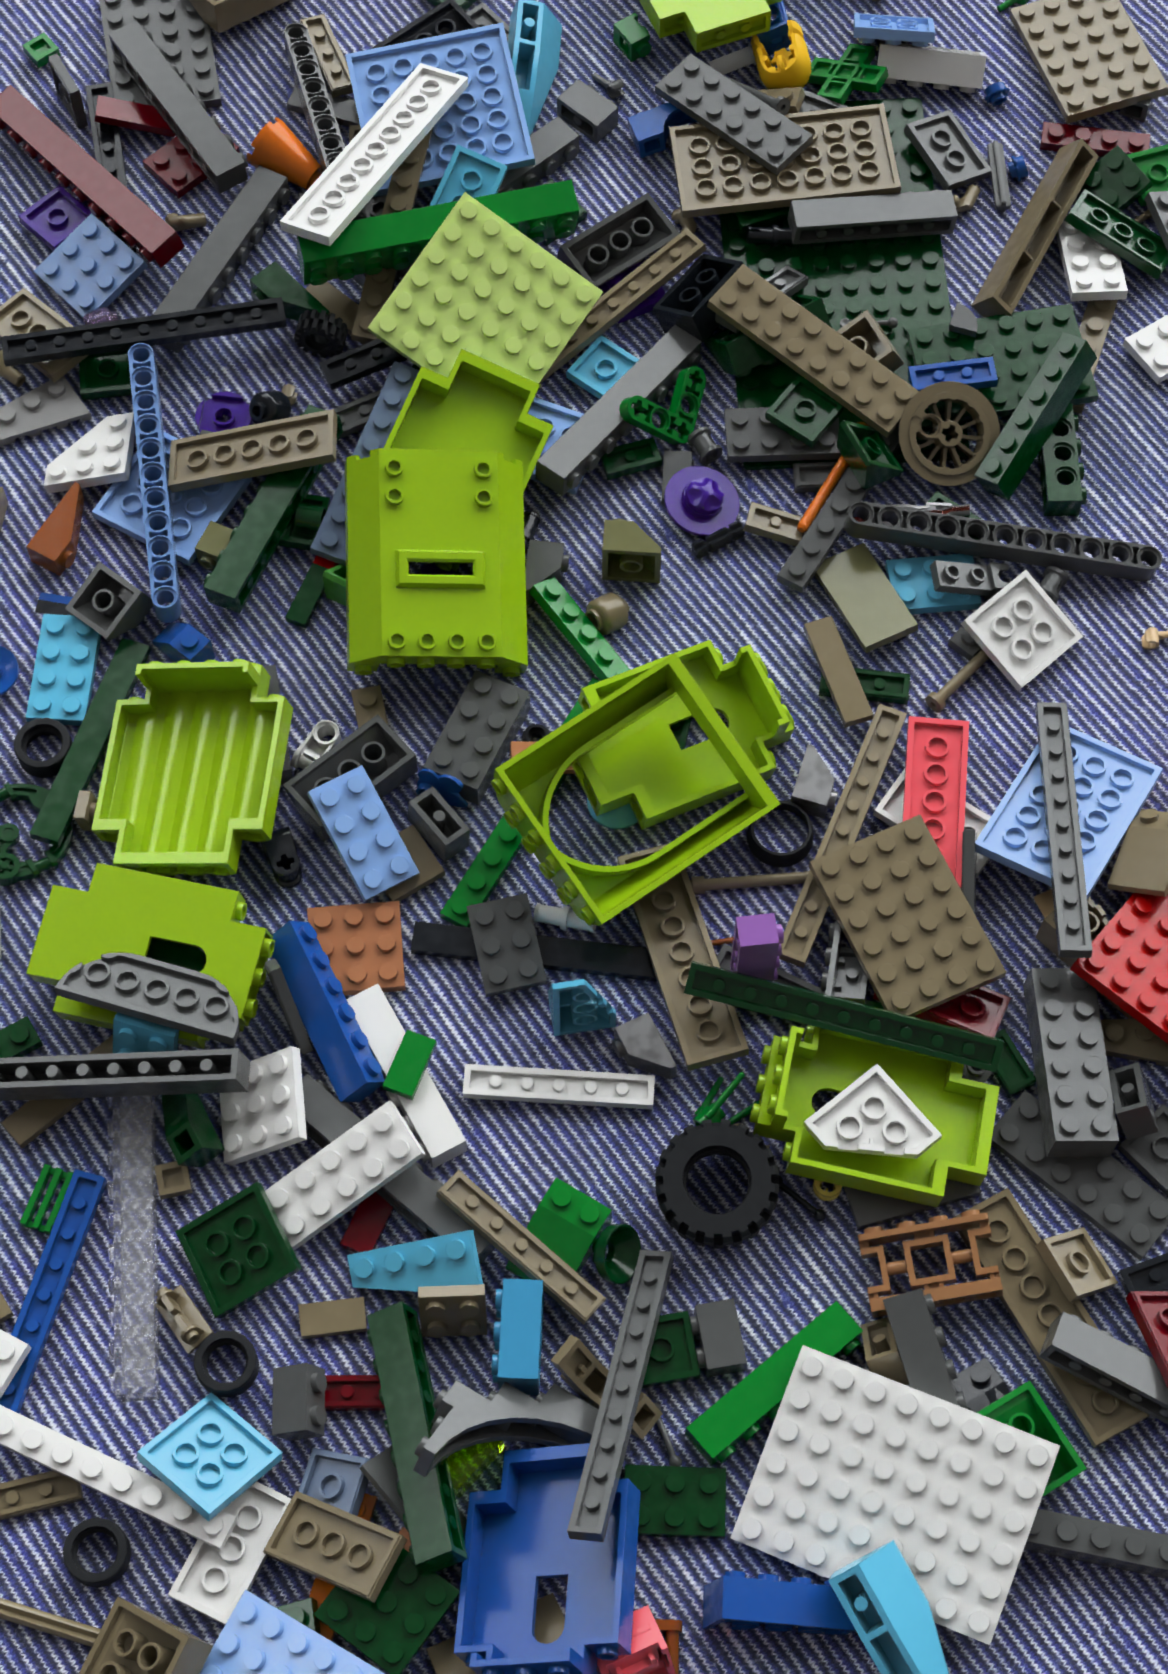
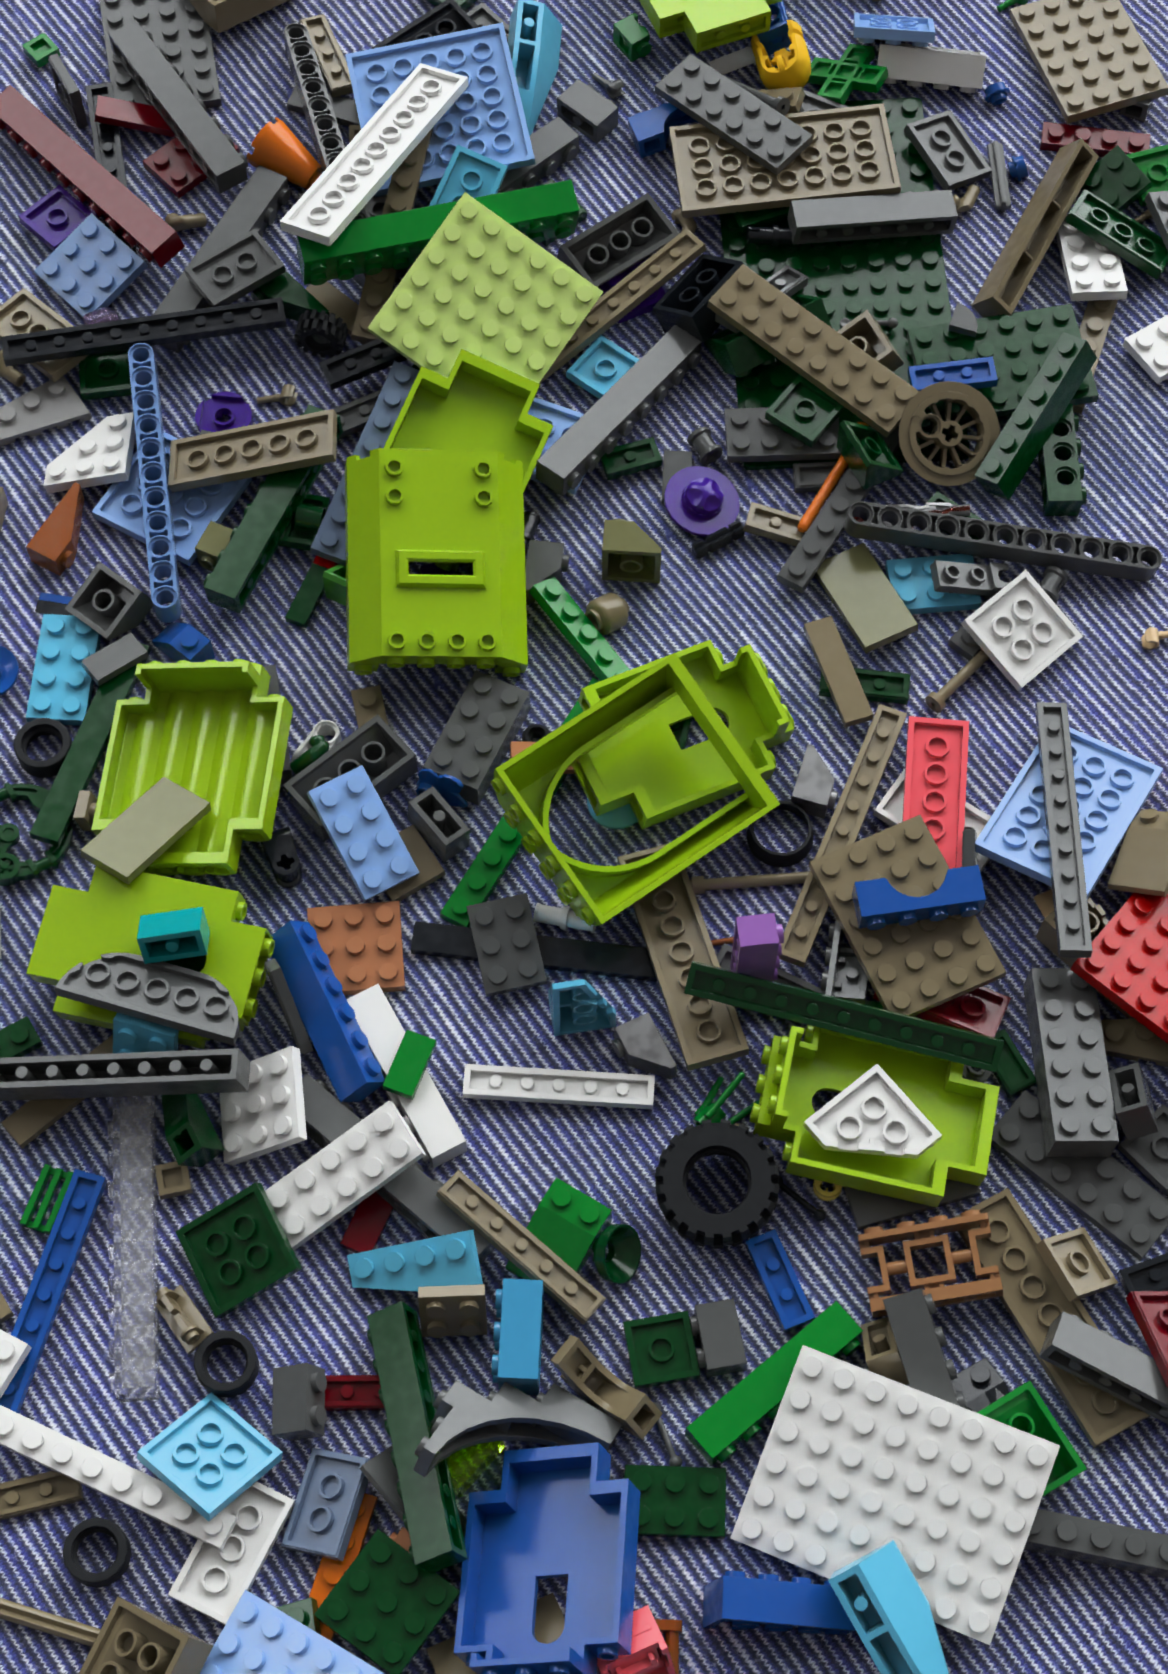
black head [249,390,291,424] -> none
dark tan tile [263,1491,407,1603] -> none
dark tan tile [298,1297,367,1340] -> none
dark grey plate [567,1250,674,1542] -> none
green beam [619,366,706,445] -> none
none -> tile [80,777,211,885]
none -> tile [81,632,149,686]
none -> teal brick [137,907,210,964]
none -> dark grey plate [184,228,286,307]
none -> dark green arm [290,735,329,775]
none -> blue plate [745,1229,815,1333]
none -> blue arch [852,865,986,930]

